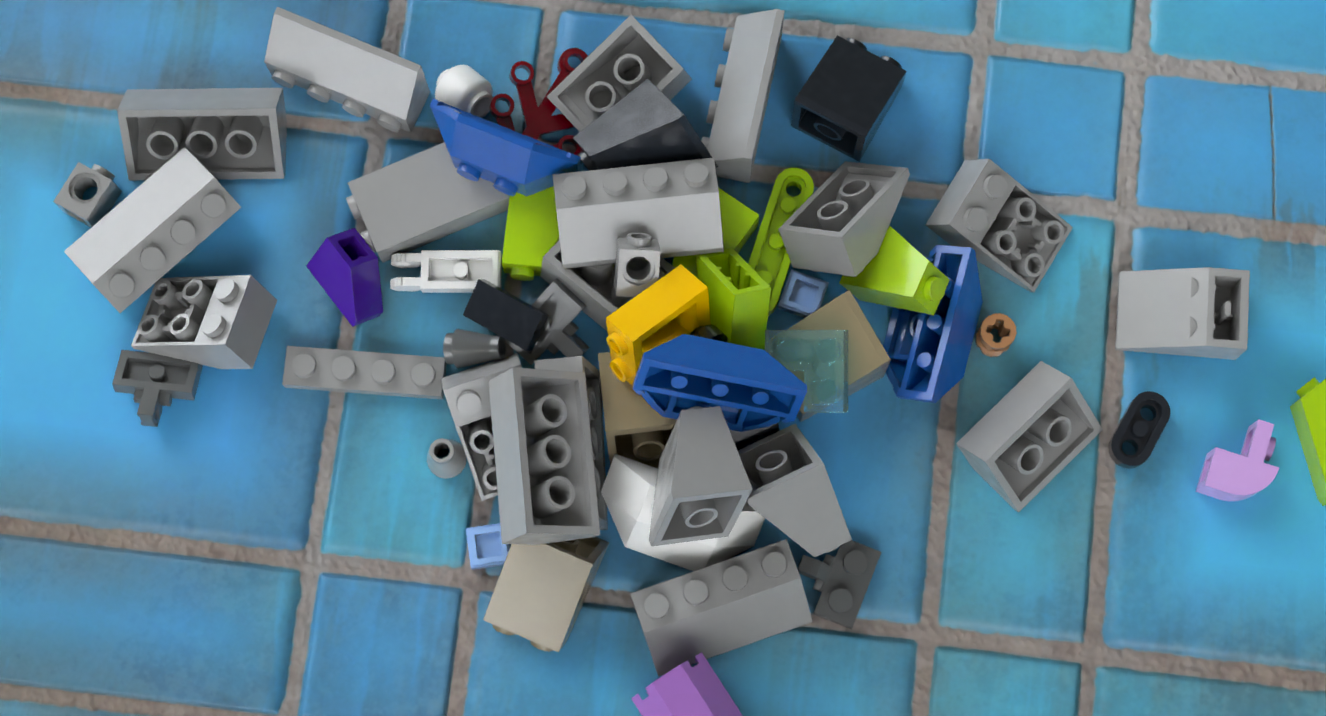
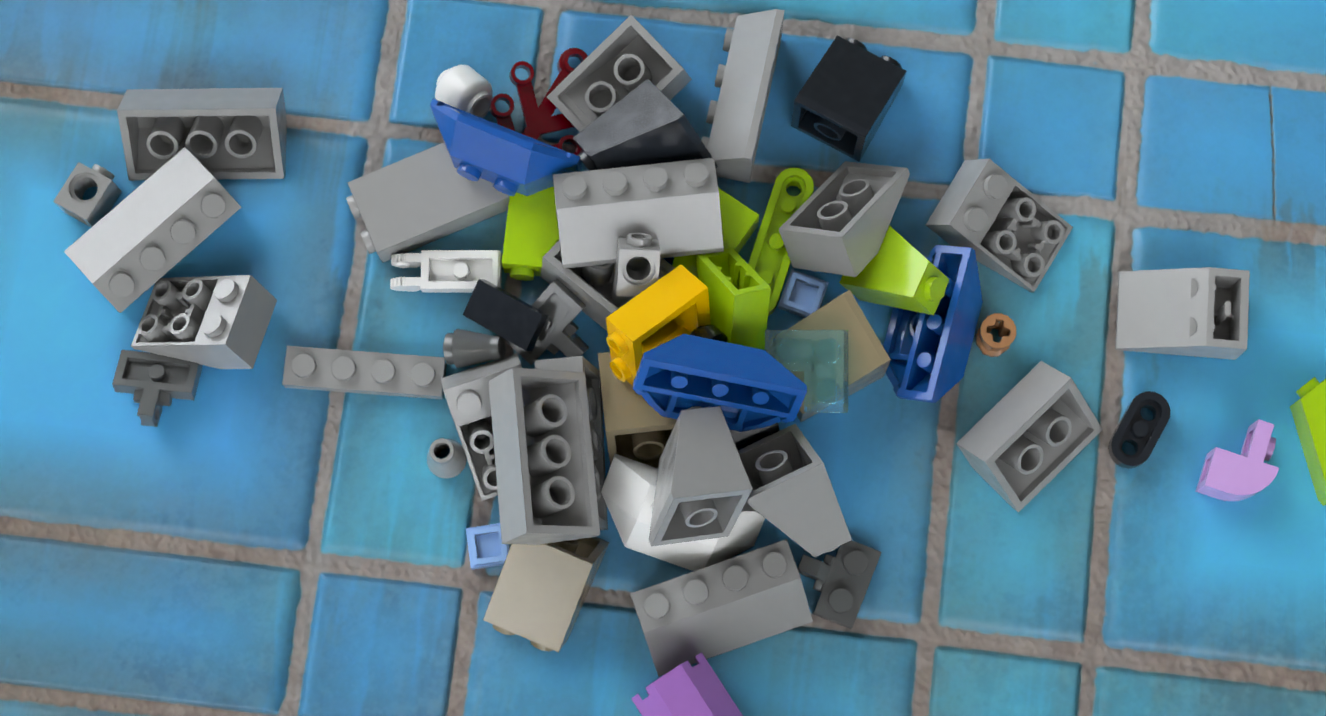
slope [264,7,430,133] -> none
dark purple slope [306,228,383,327] -> none

